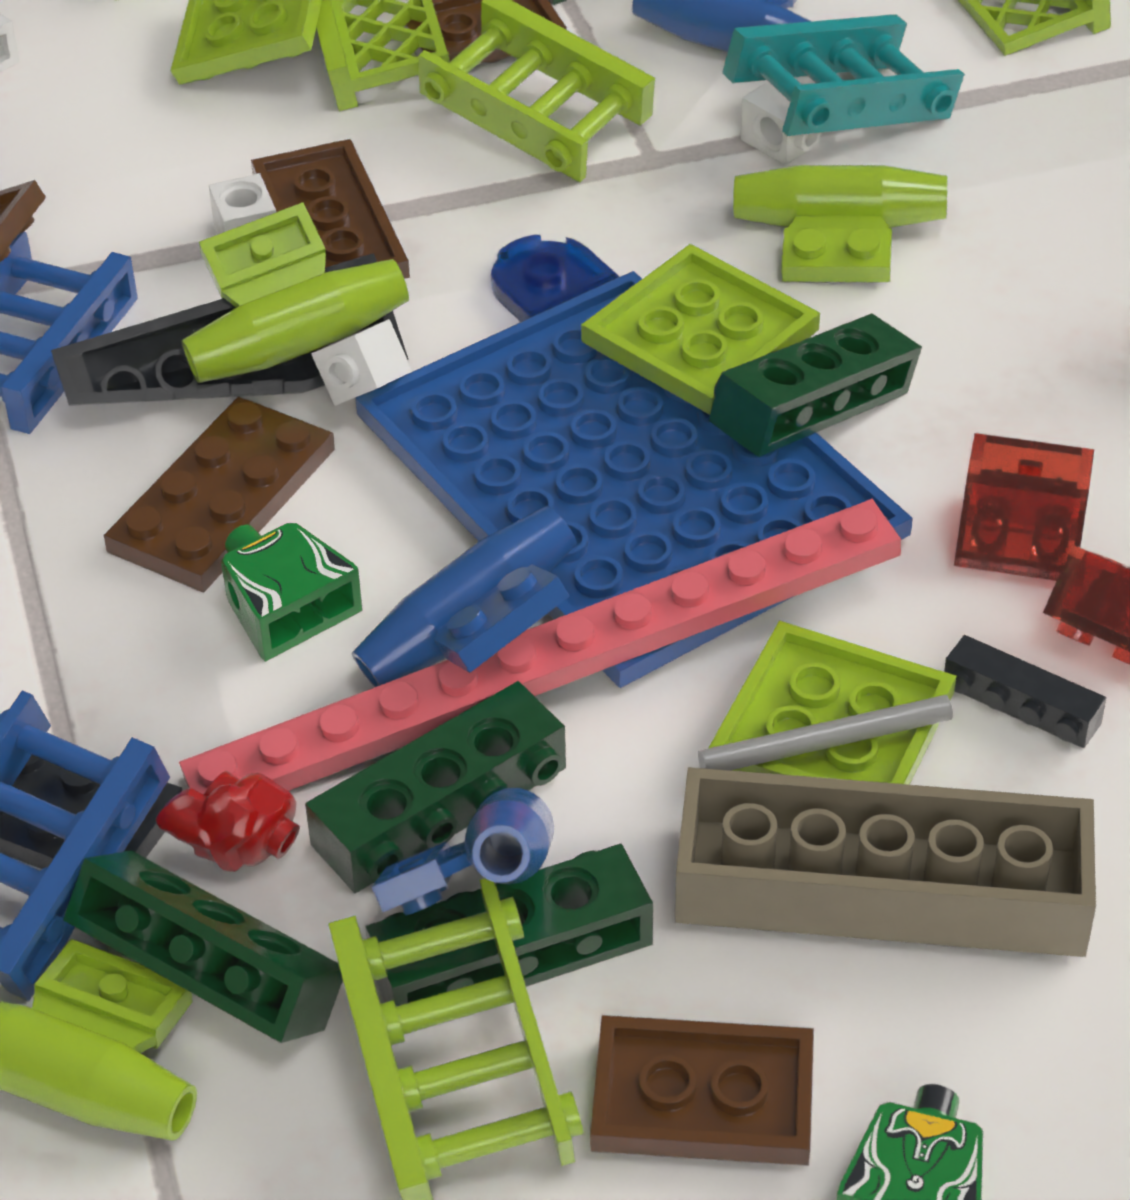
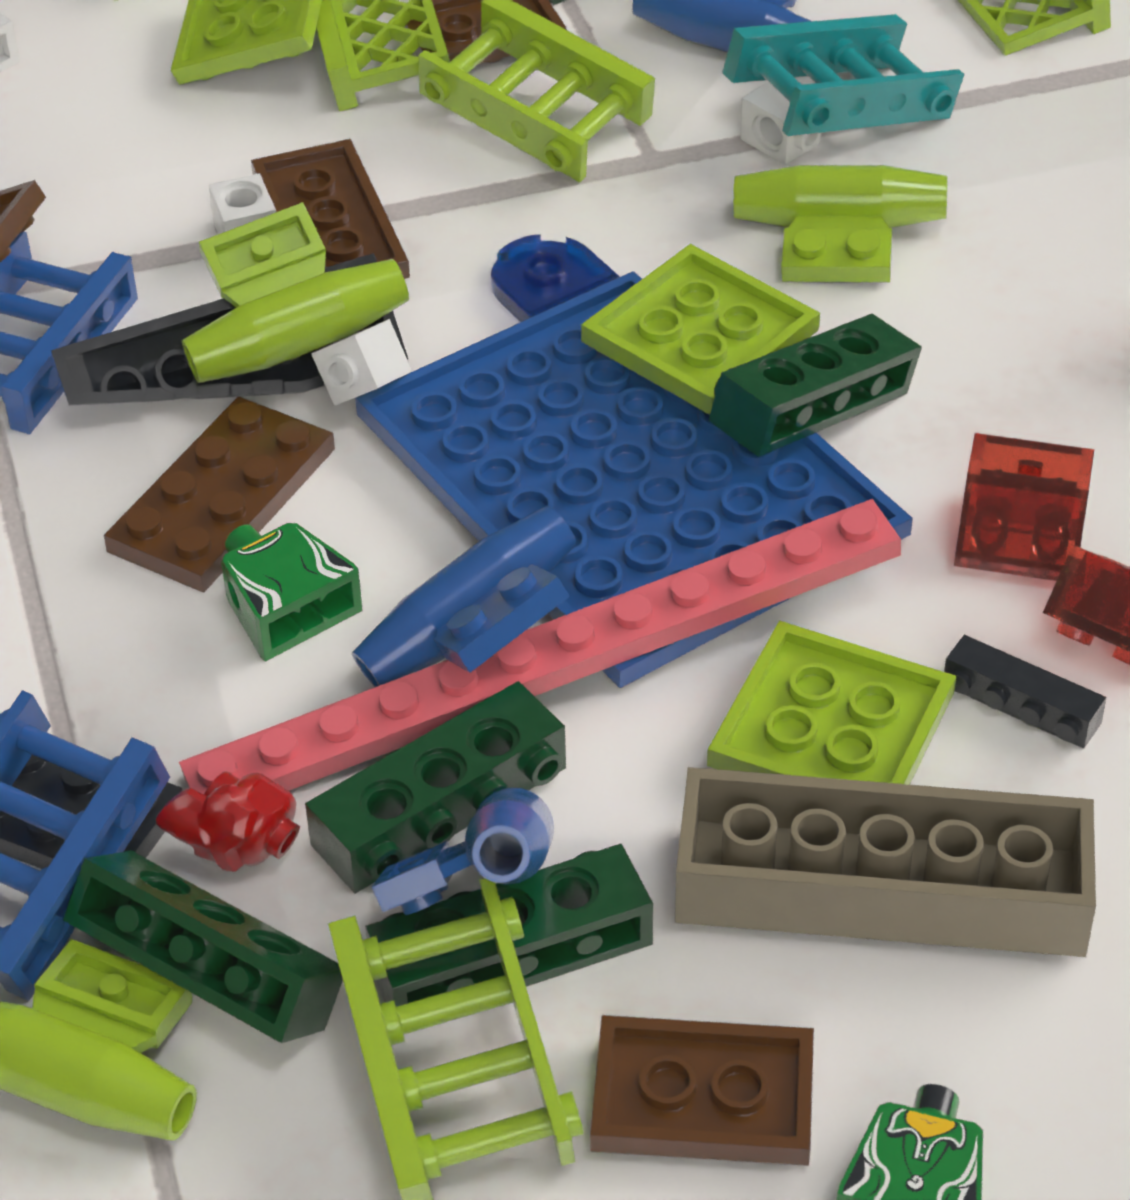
light grey bar [698,695,953,770] -> none

